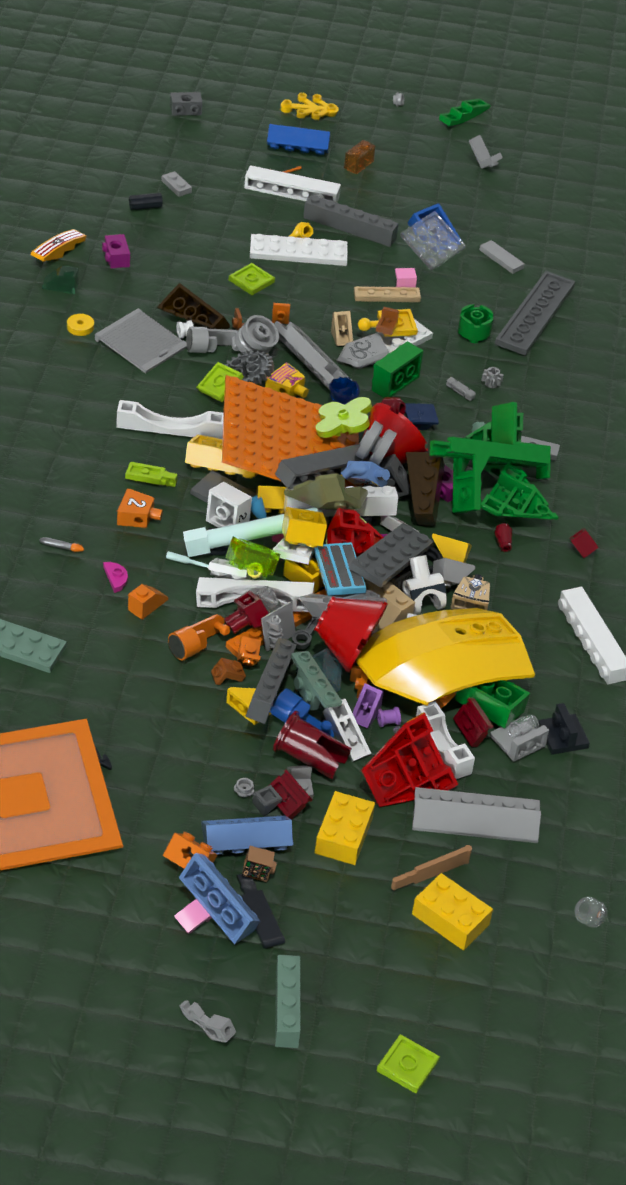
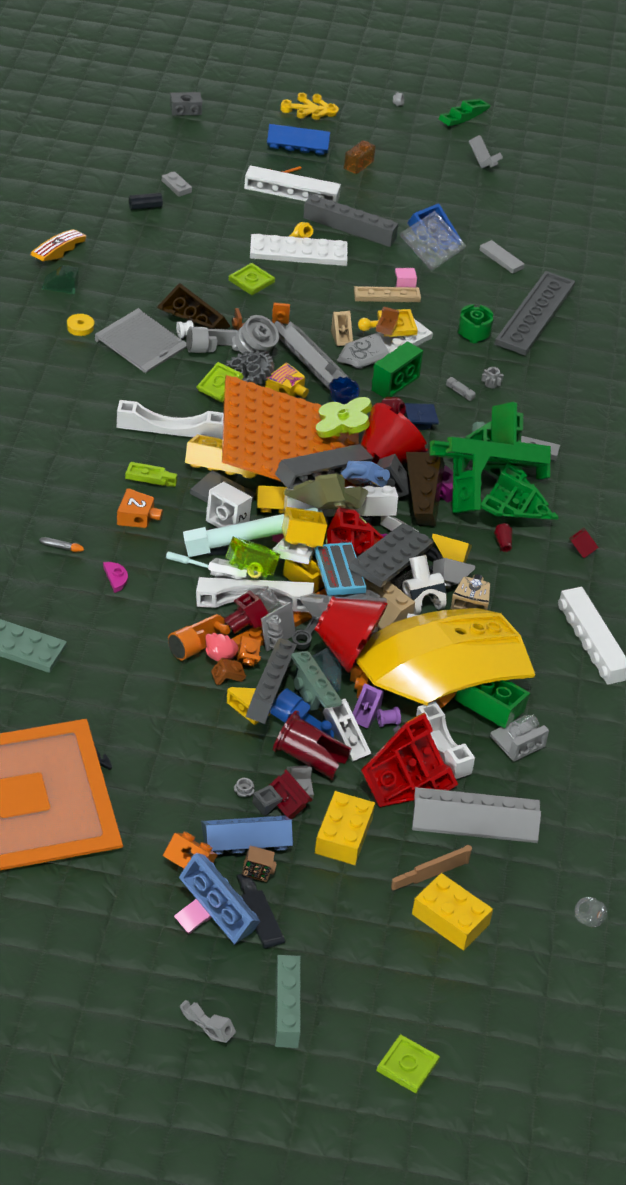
magenta brick [102,234,130,269] -> none
orange slope [128,584,168,620] -> none
dark azure cone [251,495,267,519] -> none
light grey wheel [355,421,397,466] -> none
dark red plate [453,697,494,747] -> none
black bracket [537,703,590,755] -> none
none -> coral hair [206,633,238,662]

